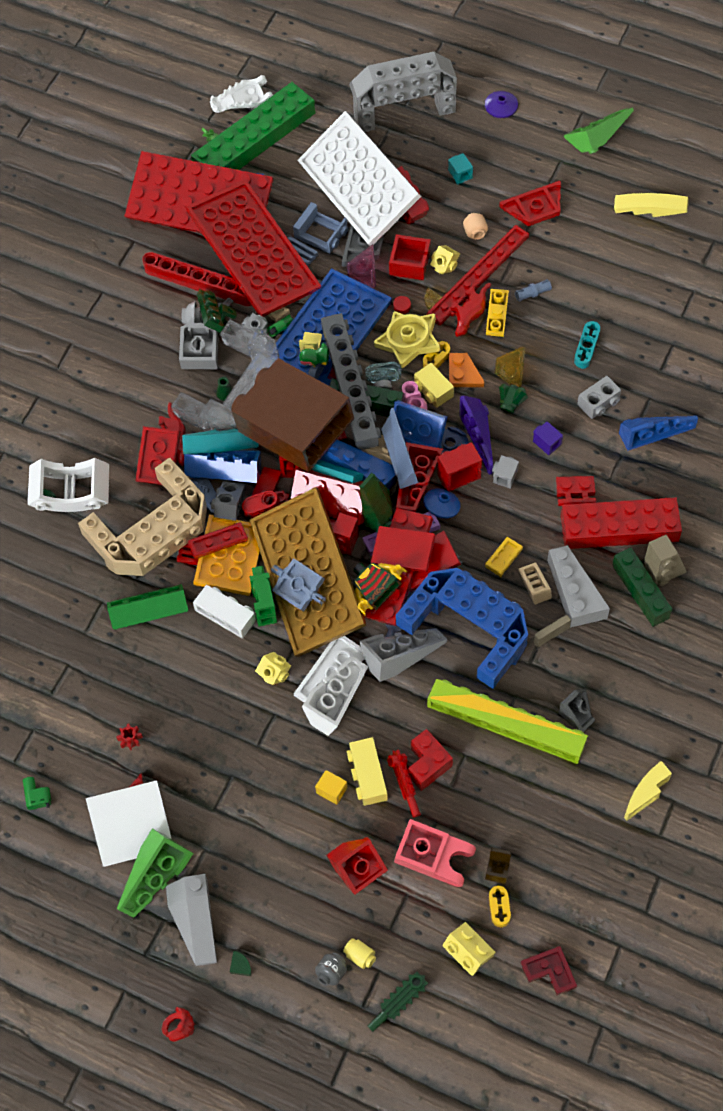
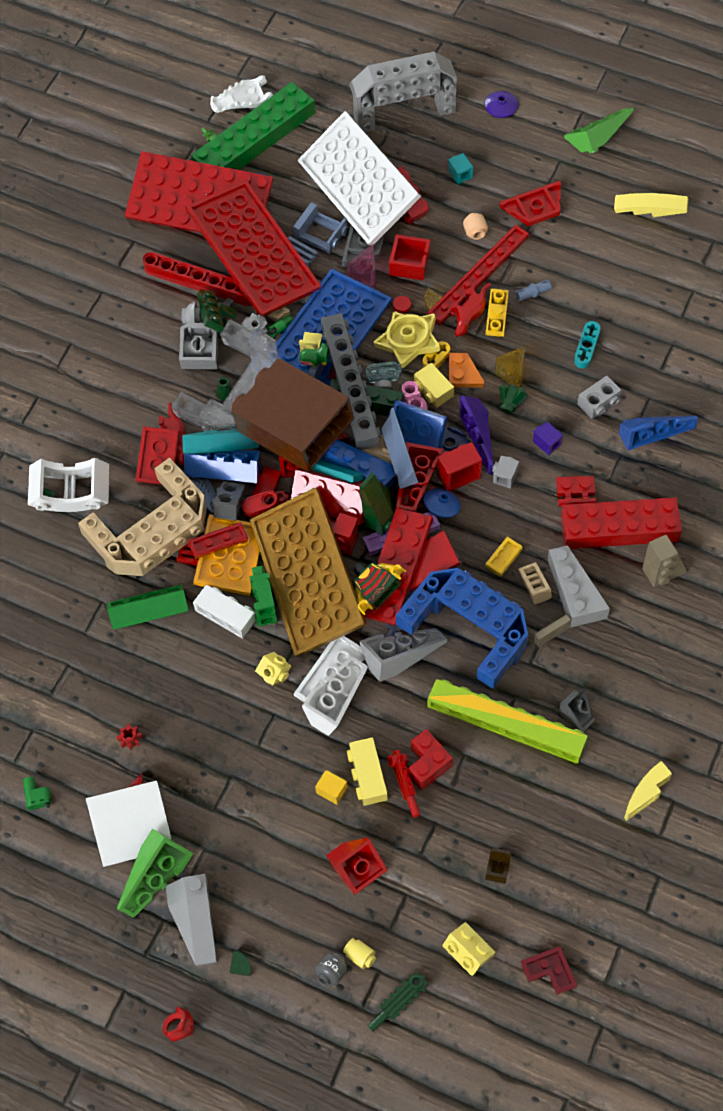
sand blue plate [271,558,326,612] -> none
red tile [371,526,436,572] -> none
coral brick [394,819,476,887] -> none
light yellow brick [430,245,460,274] -> none
yellow beam [489,886,511,928] -> none
dark green brick [612,547,672,627] -> none

